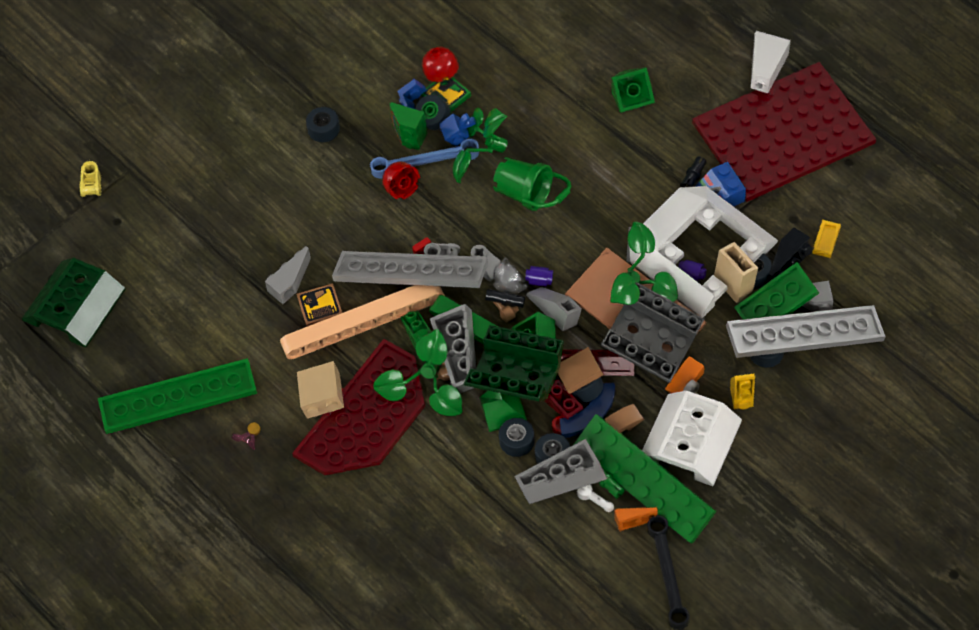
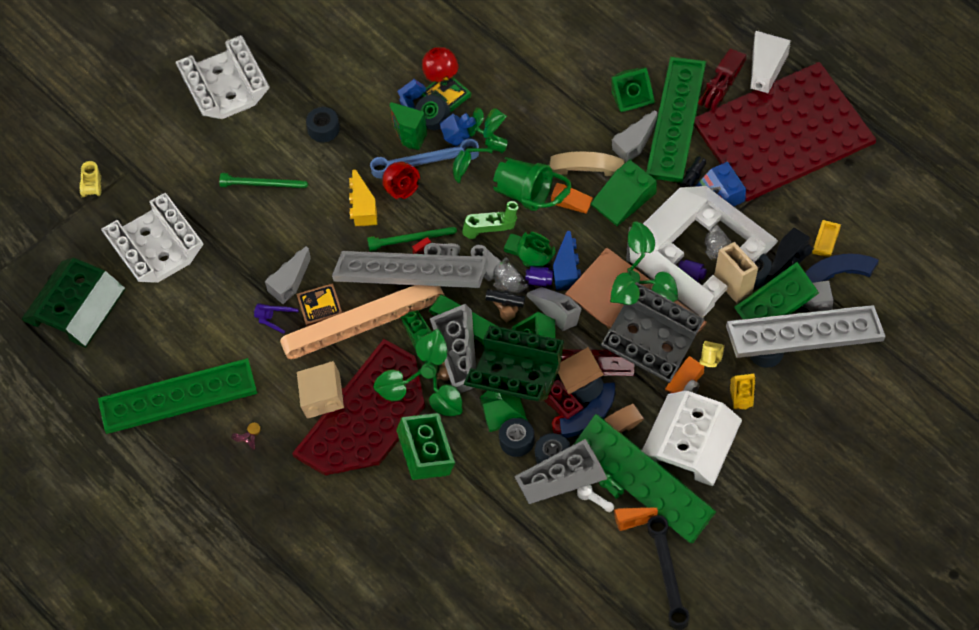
none -> white slope [101,192,203,282]
none -> white slope [176,35,269,119]
none -> green piece [219,173,308,188]
none -> dark purple plant [254,303,299,334]
none -> yellow slope [349,170,377,226]
none -> green piece [367,227,457,252]
none -> green brick [396,413,455,480]
none -> bright green beam [462,201,519,239]
none -> green tile [504,234,521,256]
none -> green cylinder [517,231,556,267]
none -> tan slope [550,152,624,176]
none -> orange slope [551,183,593,214]
none -> blue slope [553,231,581,291]
none -> green slope [591,159,657,226]
none -> light grey slope [612,111,657,163]
none -> green plate [646,57,706,183]
none -> dark red arm [698,49,747,110]
none -> light yellow piece [699,341,724,367]
none -> clear cylinder [704,225,732,260]
none -> dark blue tile [805,254,879,283]

